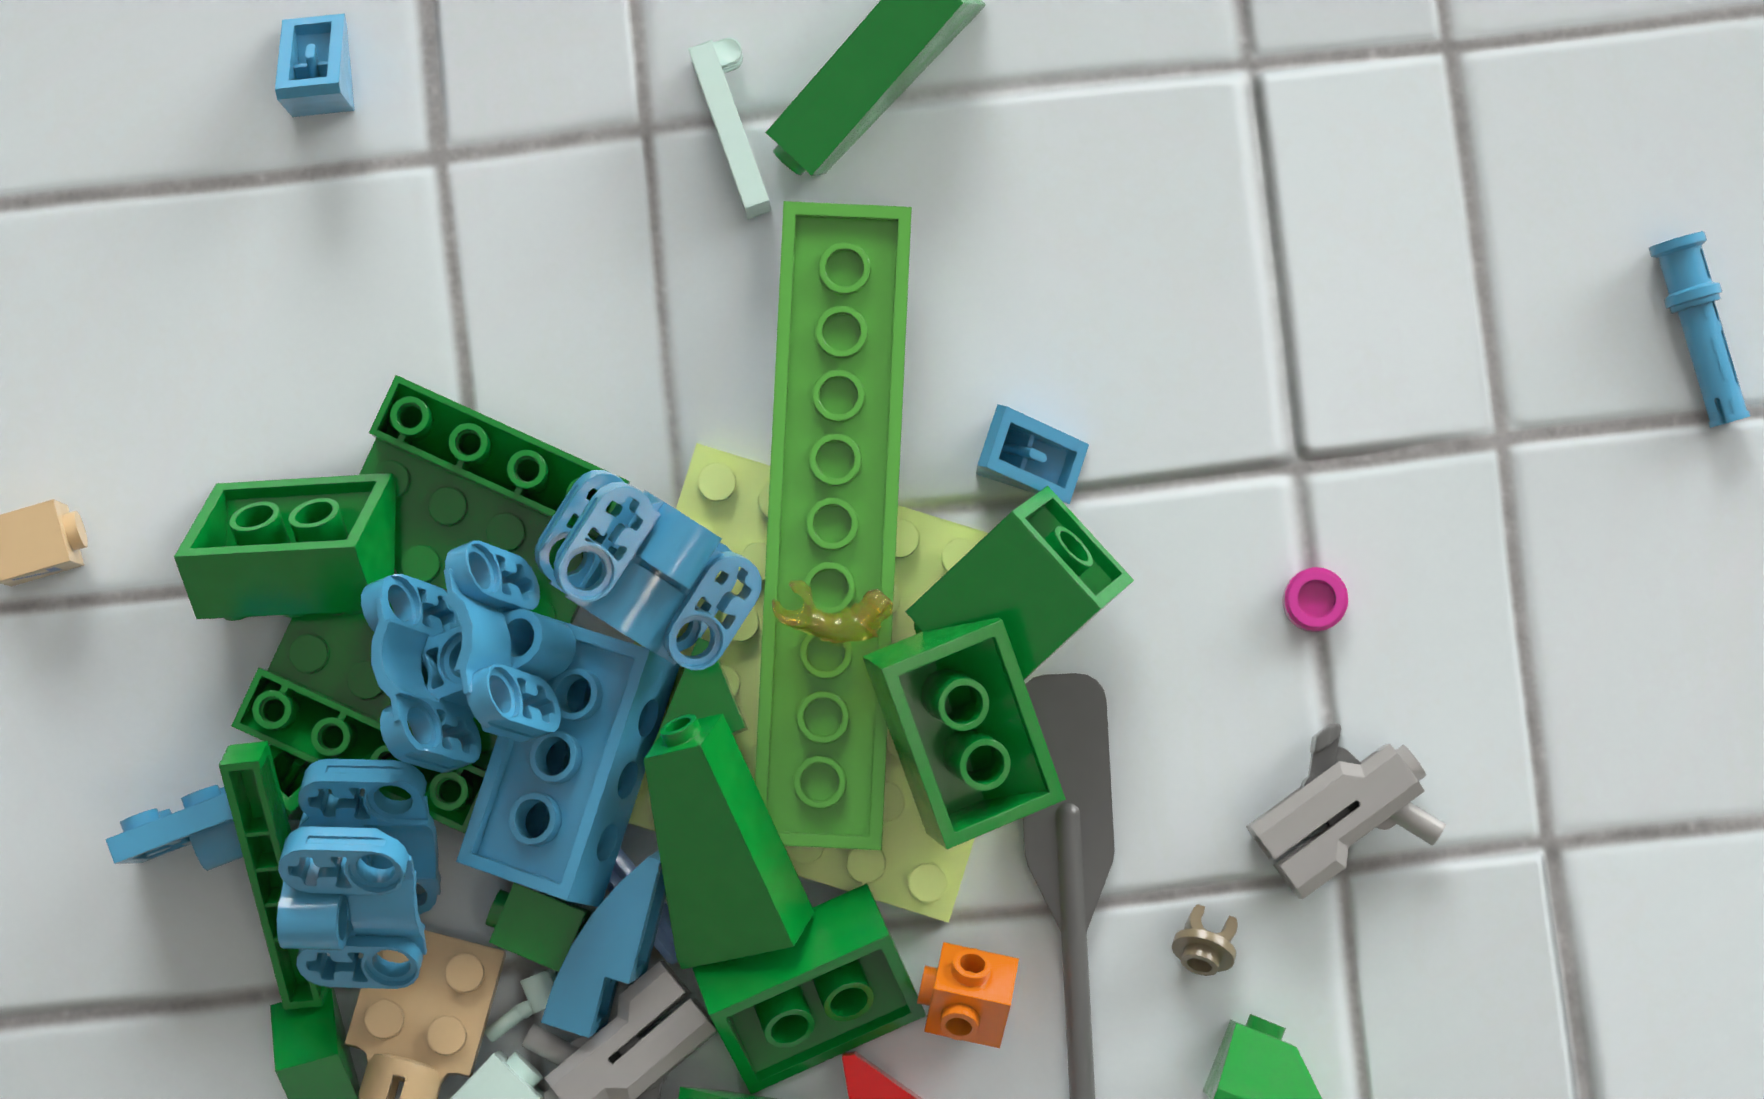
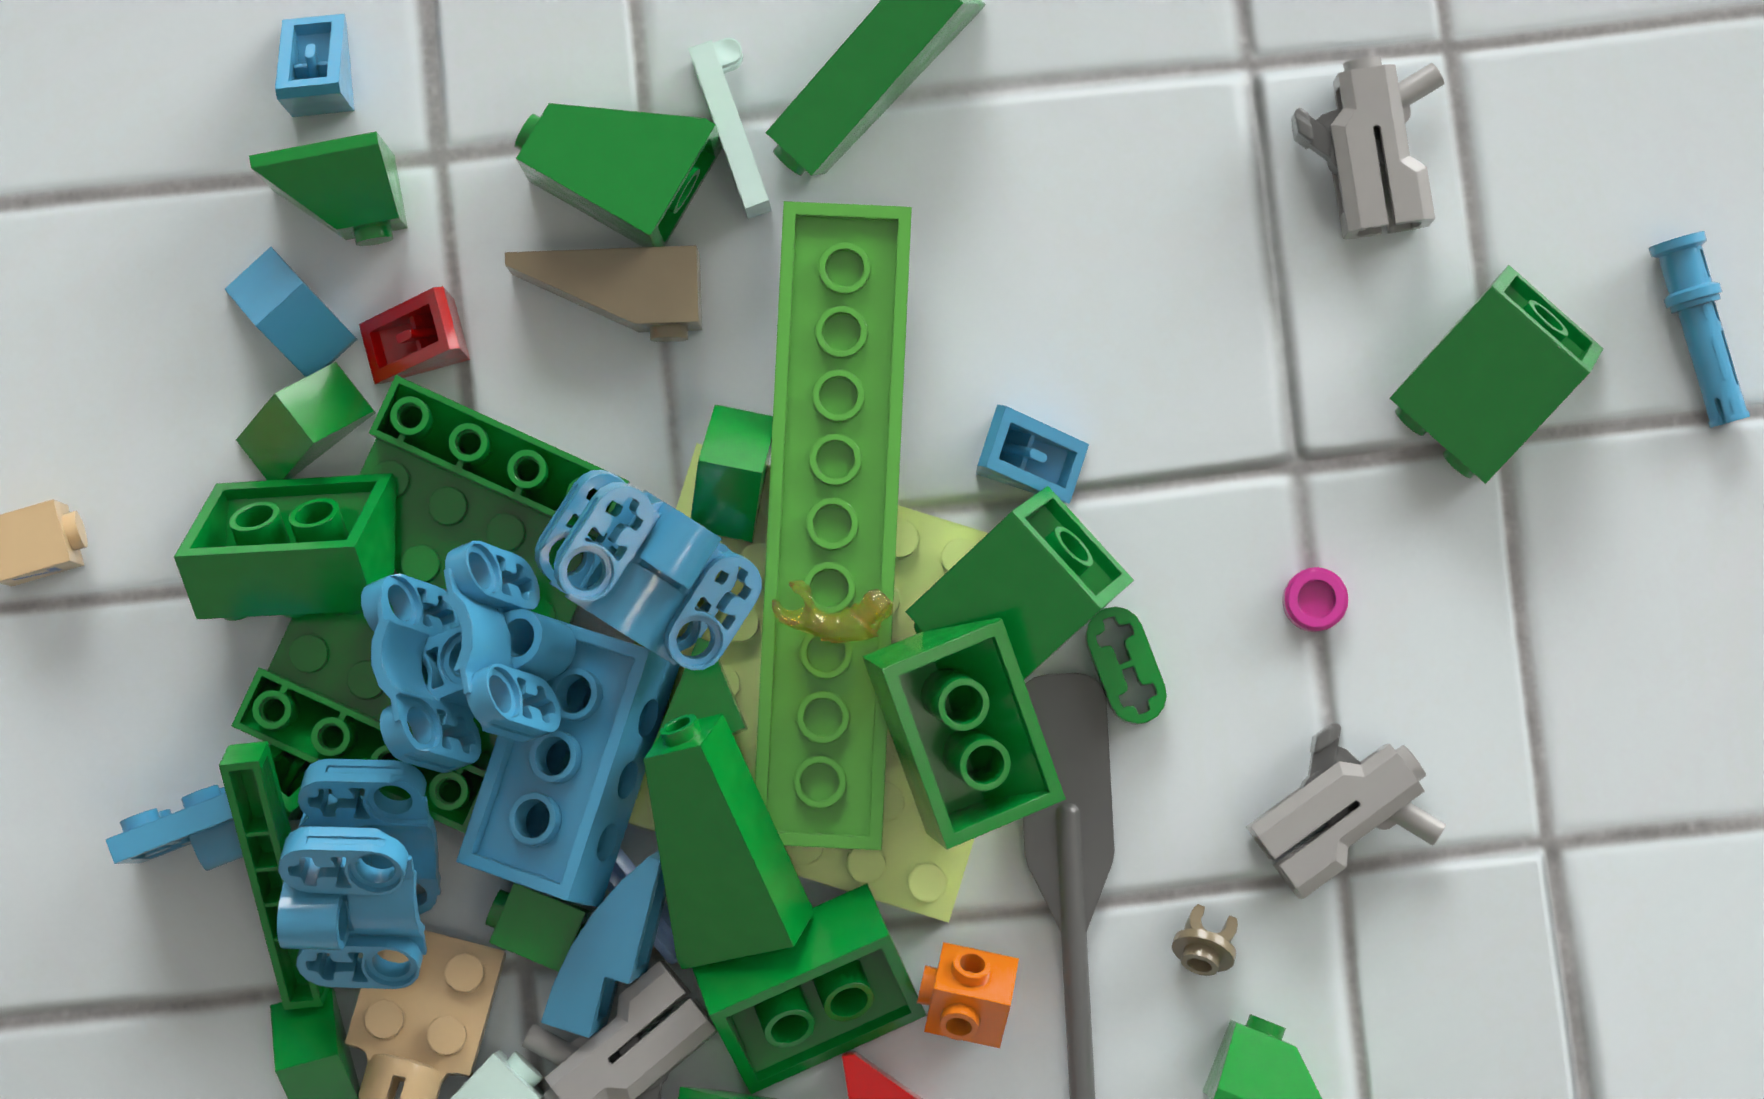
light aqua hand [485,969,557,1042] -> none
none -> dark azure slope [225,247,358,377]
none -> green slope [236,362,376,480]
none -> green slope [249,131,408,246]
none -> red slope [359,286,470,384]
none -> dark tan slope [505,245,702,342]
none -> green slope [514,103,722,247]
none -> green slope [691,405,773,543]
none -> green beam [1085,606,1167,725]
none -> light grey piece [1291,56,1444,239]
none -> green slope [1389,265,1604,484]

